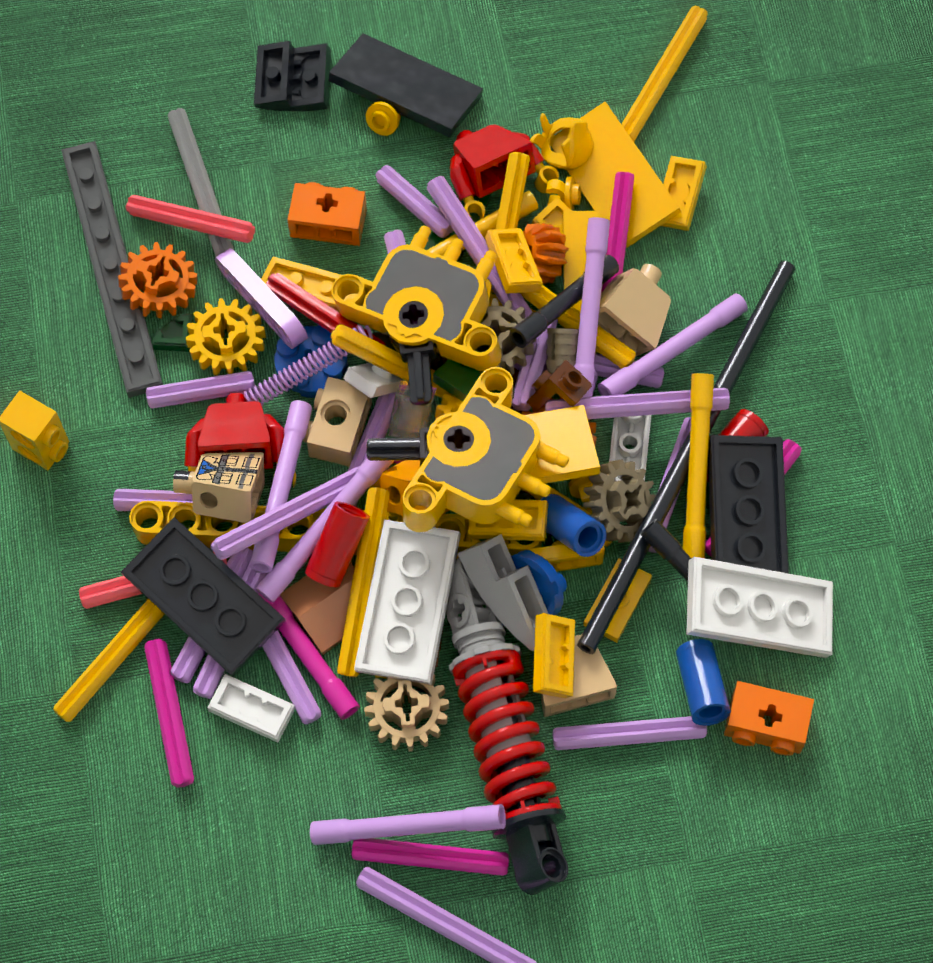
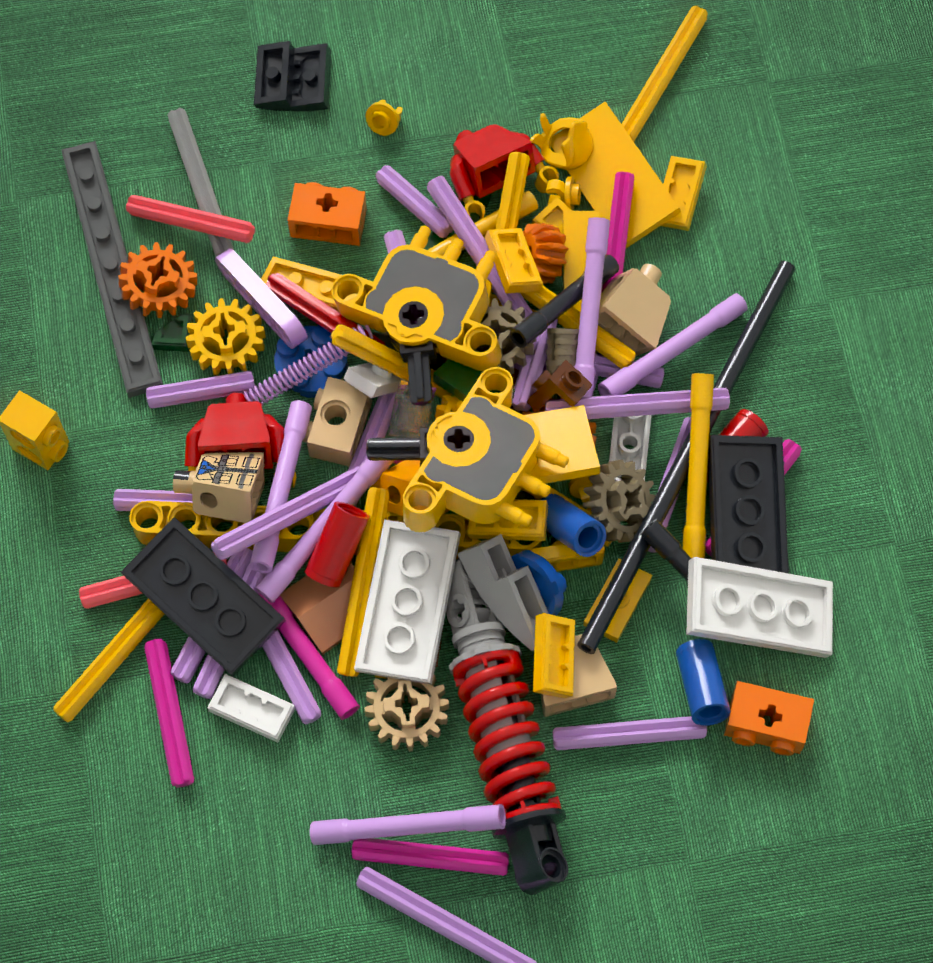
black tile [328,33,483,138] -> none

